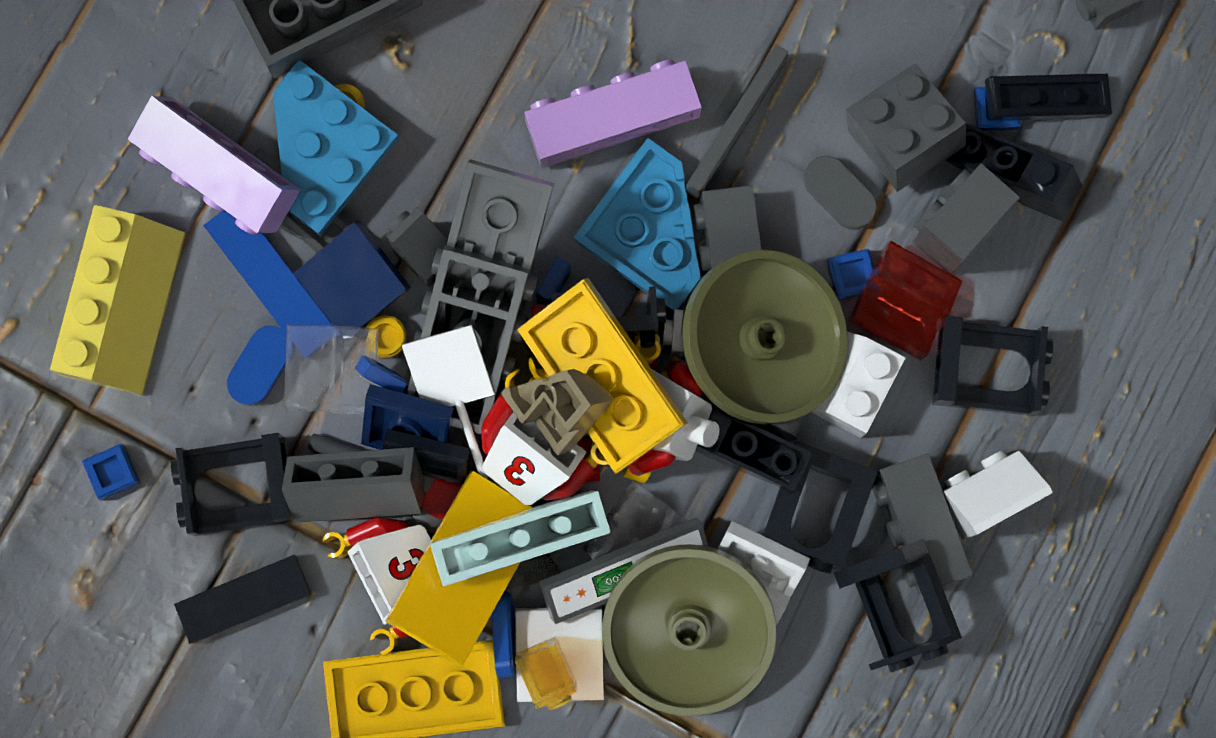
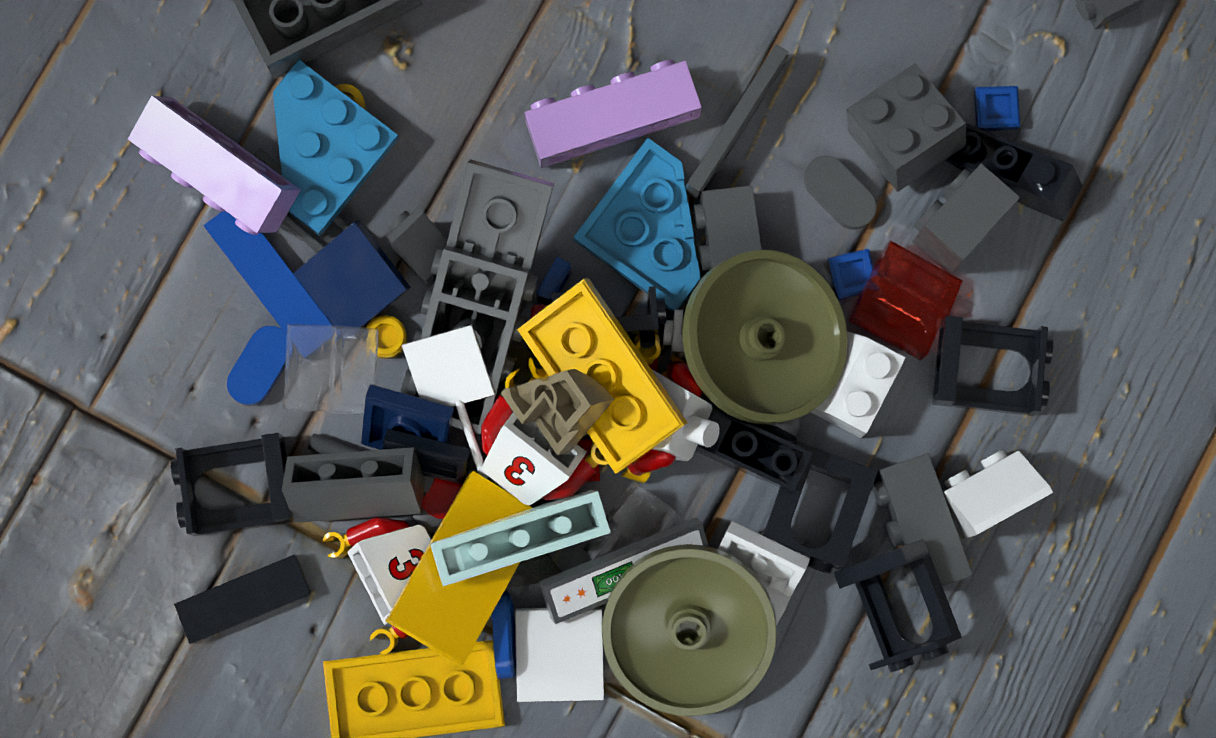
light yellow slope [50,205,186,396] -> none
blue tile [82,443,140,501] -> none
blue tile [355,355,407,393] -> none
clear yellow brick [515,636,577,710] -> none
black tile [985,73,1112,121] -> none

